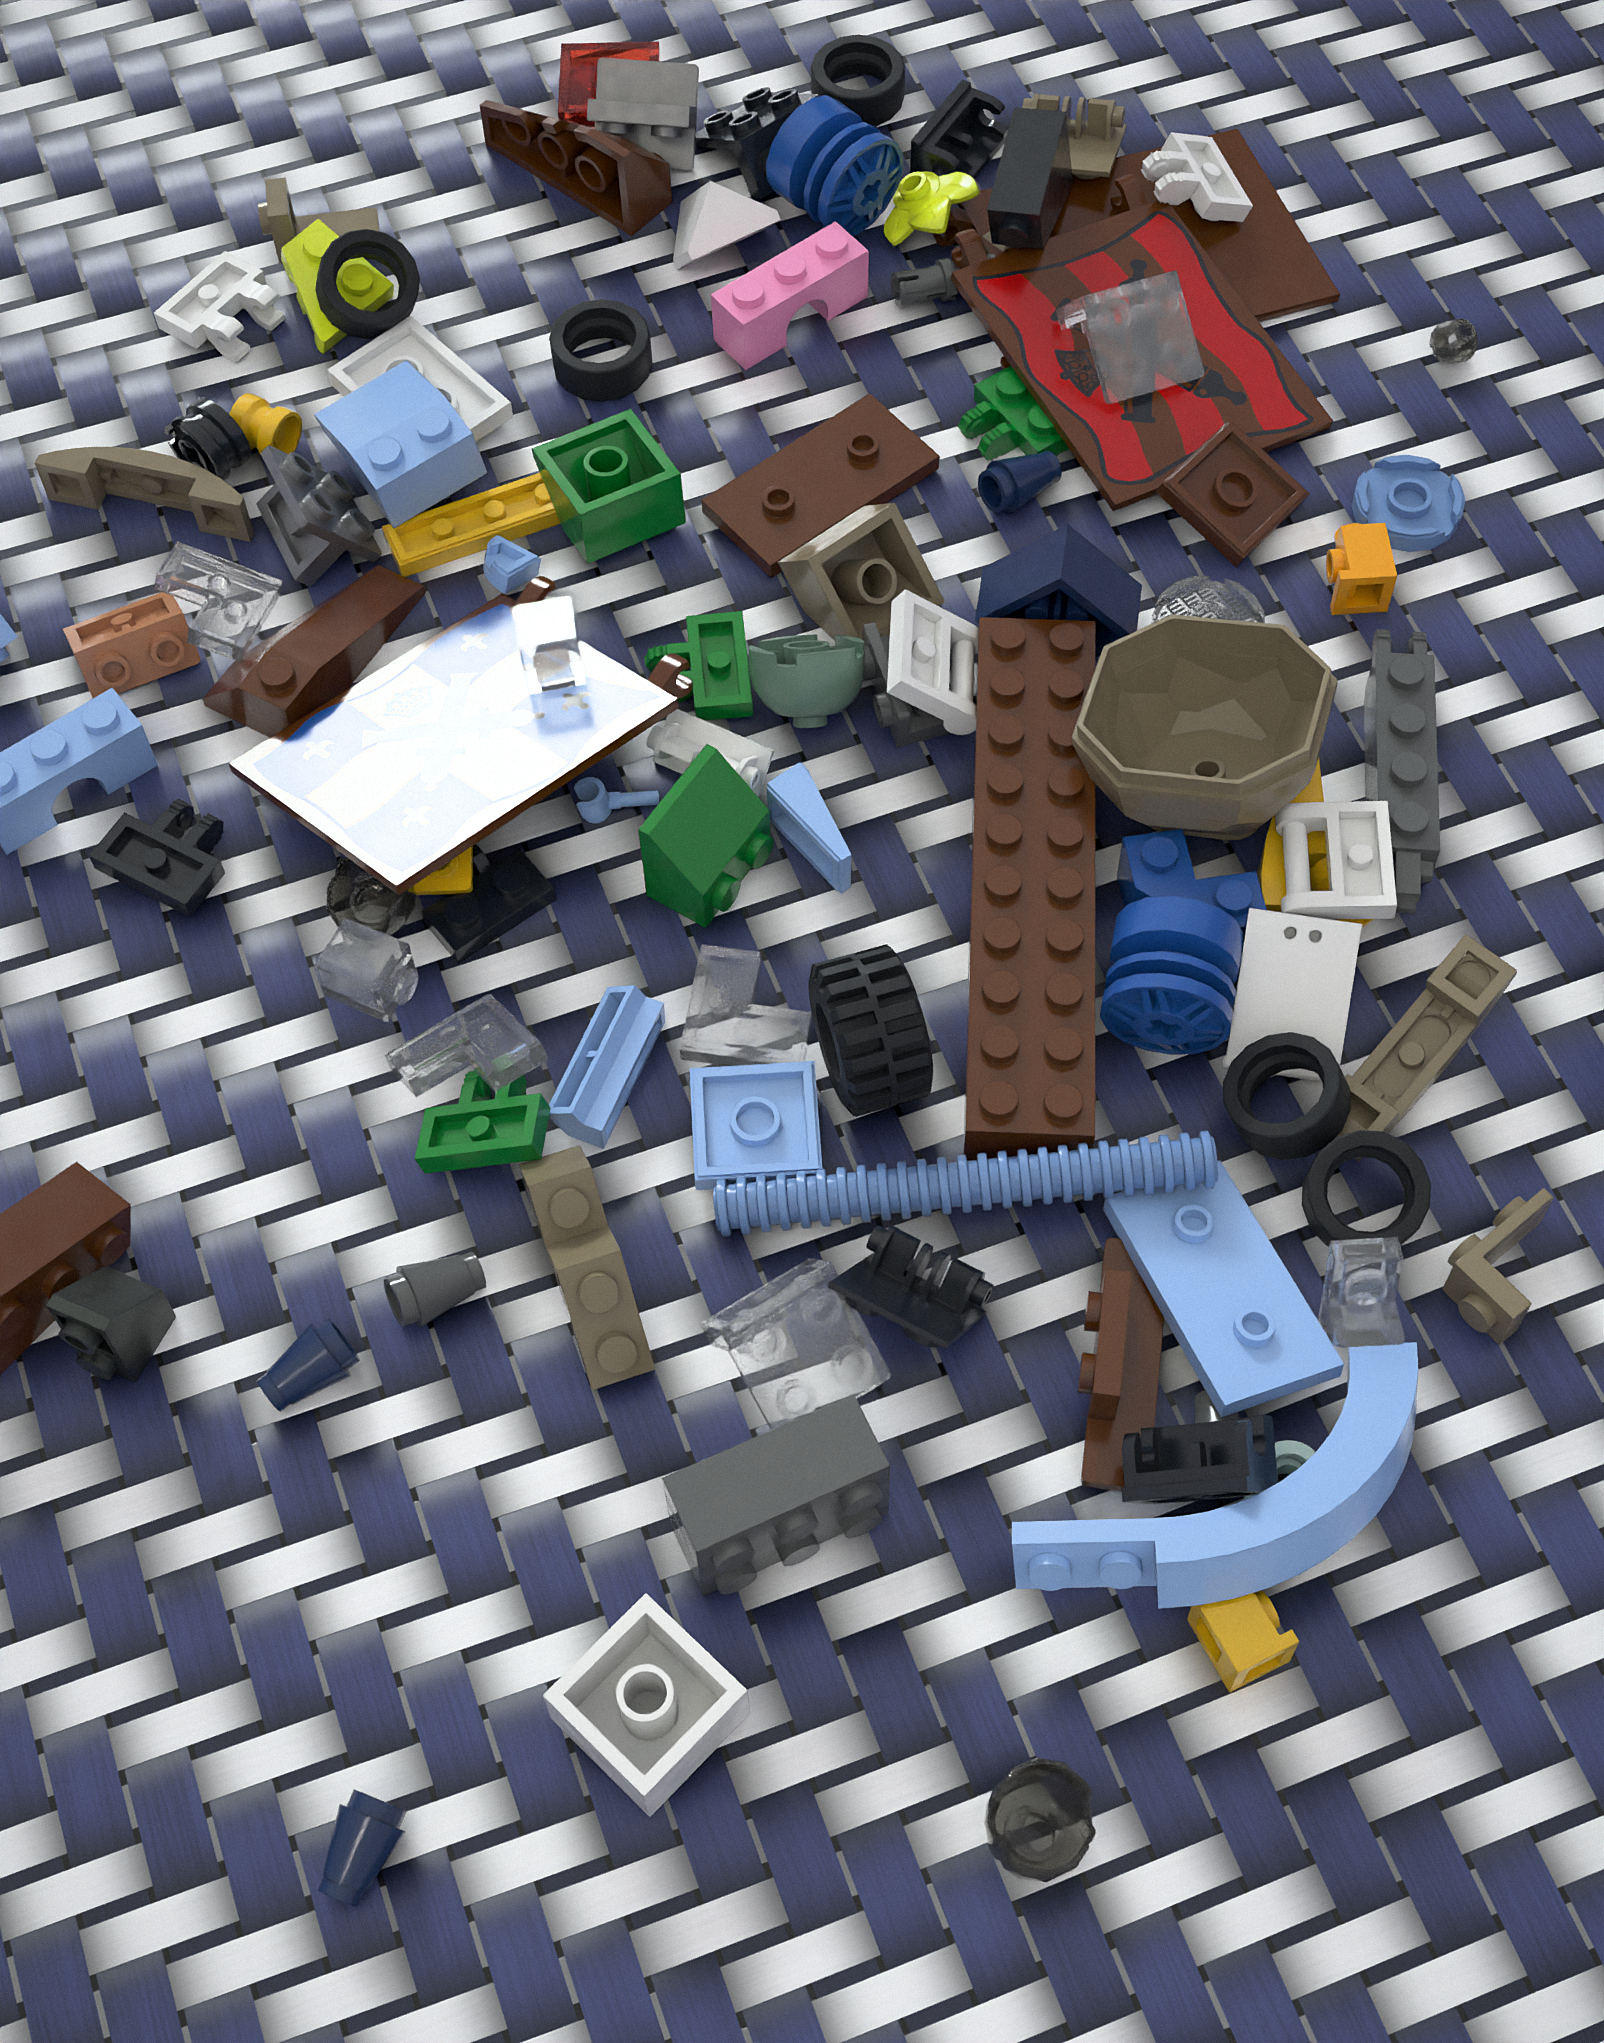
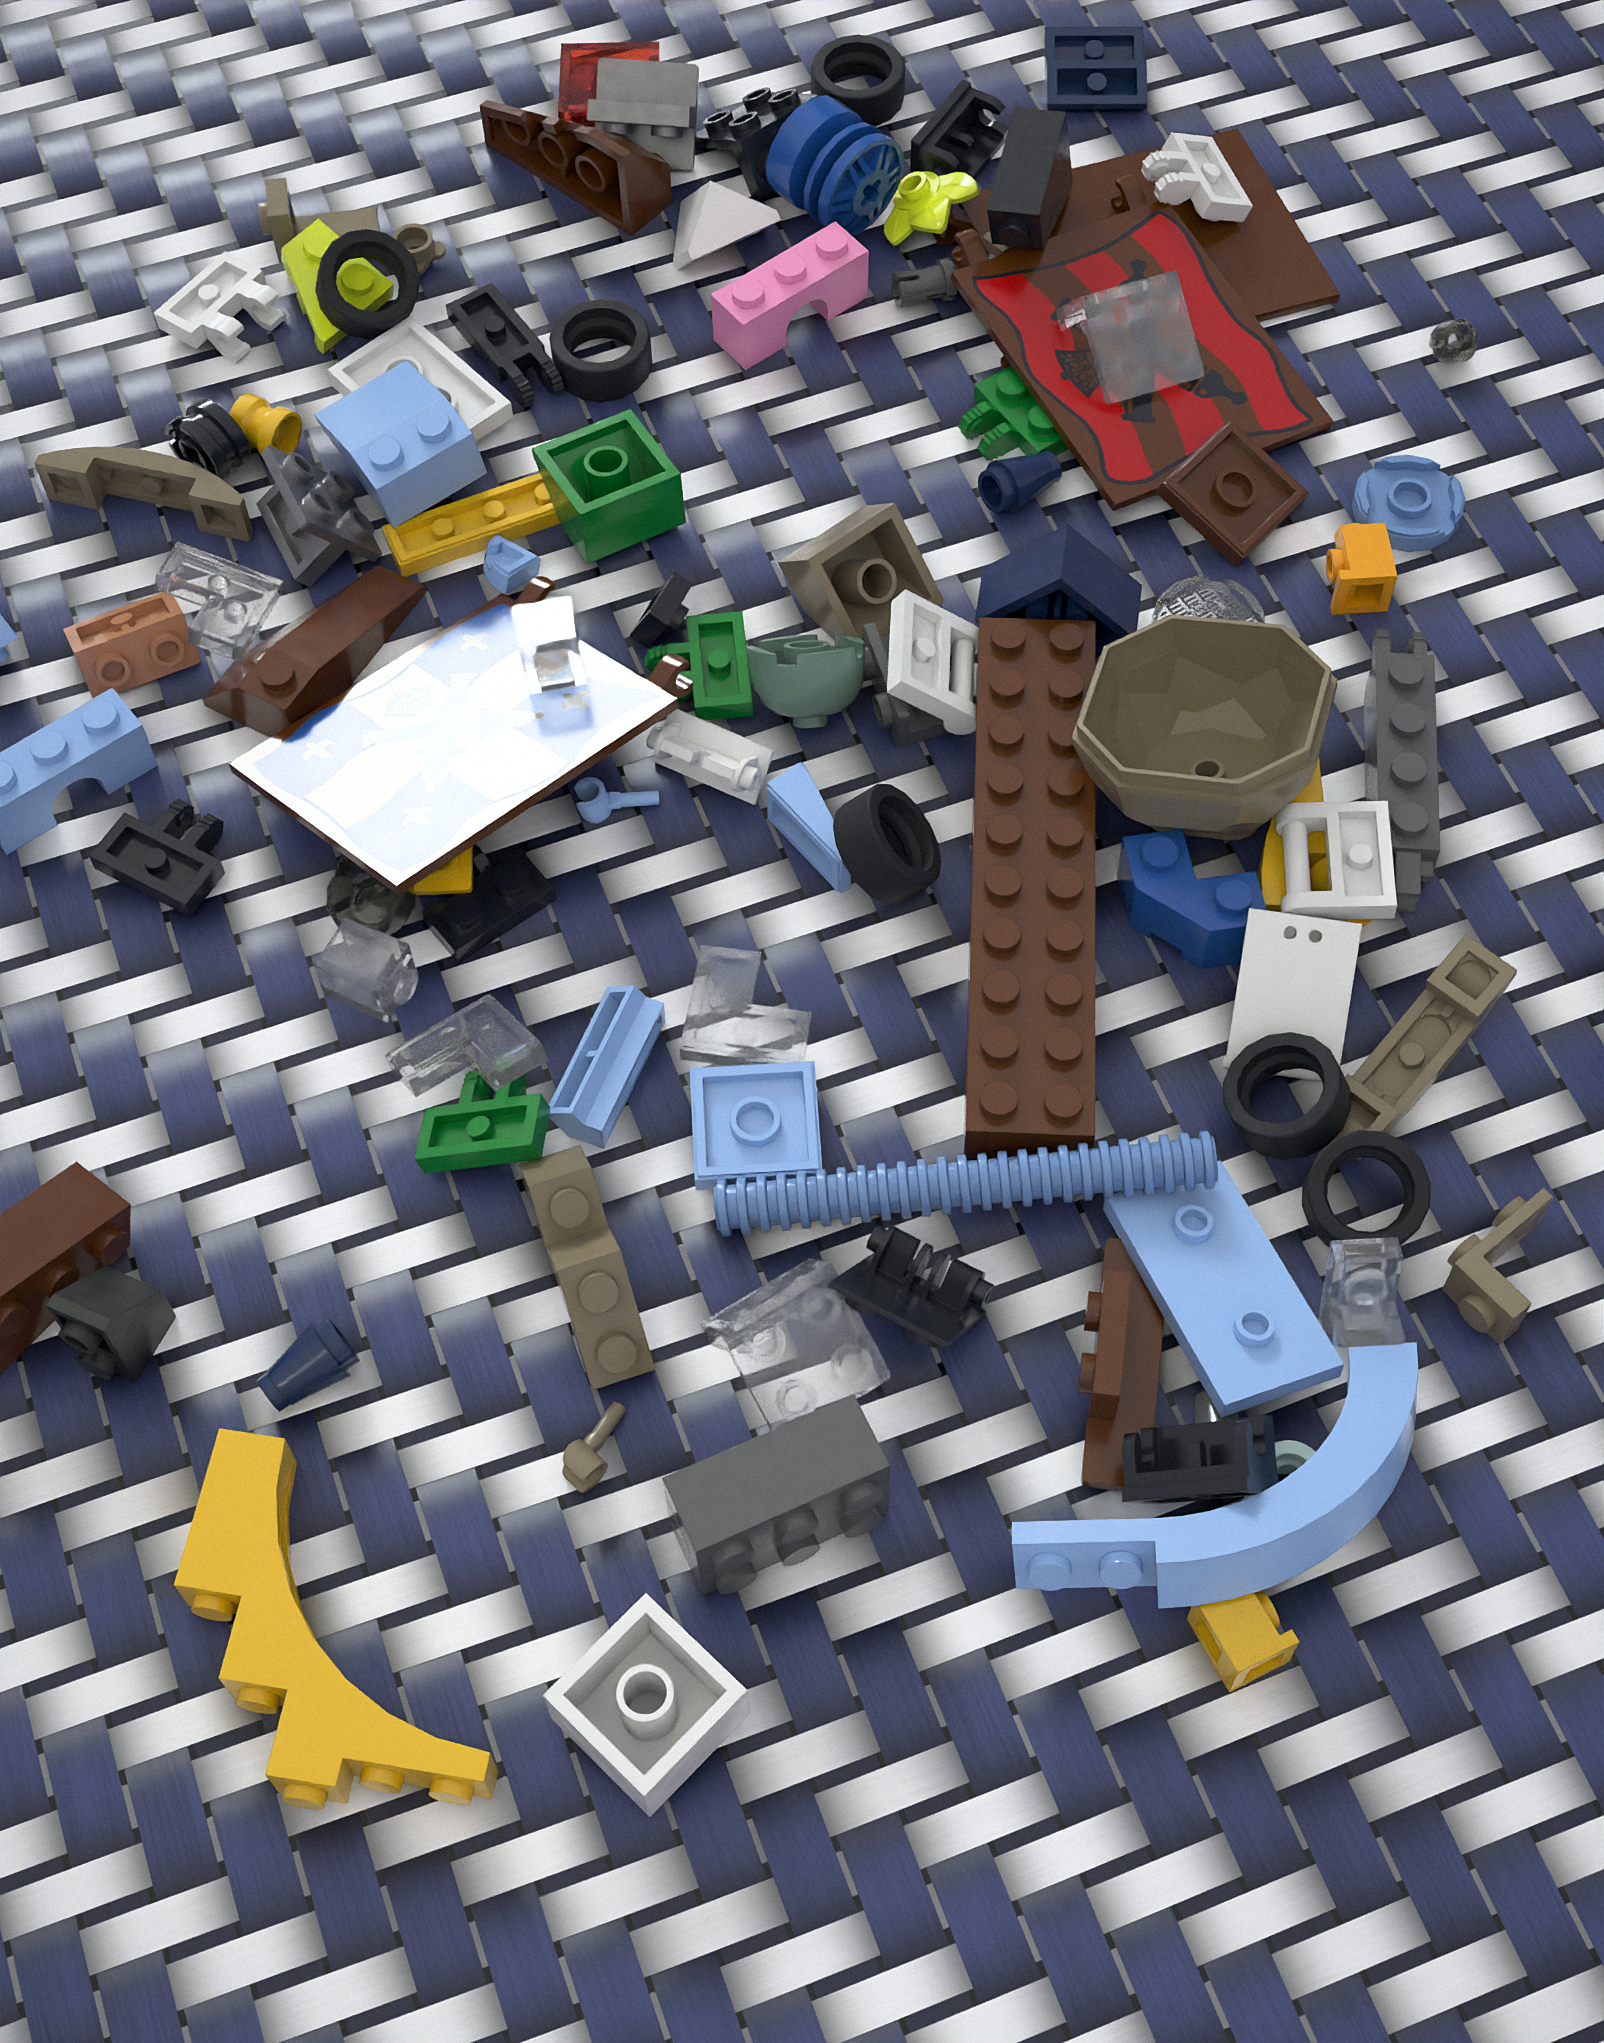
dark blue cone [318,1789,407,1907] -> none
dark grey cone [384,1252,486,1327] -> none
green slope [638,744,774,928] -> none
reddish brown plate [701,393,940,578] -> none
black tyre [808,944,933,1117] -> none
clear smoke hair [984,1758,1096,1882] -> none
dark tan hinge [1022,93,1127,179] -> none
blue wheel [1100,896,1244,1055] -> none
none -> yellow arch [174,1428,498,1810]
none -> dark tan plate [392,223,446,275]
none -> black hinge [446,283,564,408]
none -> dark tan hand [562,1401,626,1493]
none -> black plate [629,571,693,648]
none -> black tyre [833,784,942,905]
none -> dark blue slope [1044,27,1147,110]

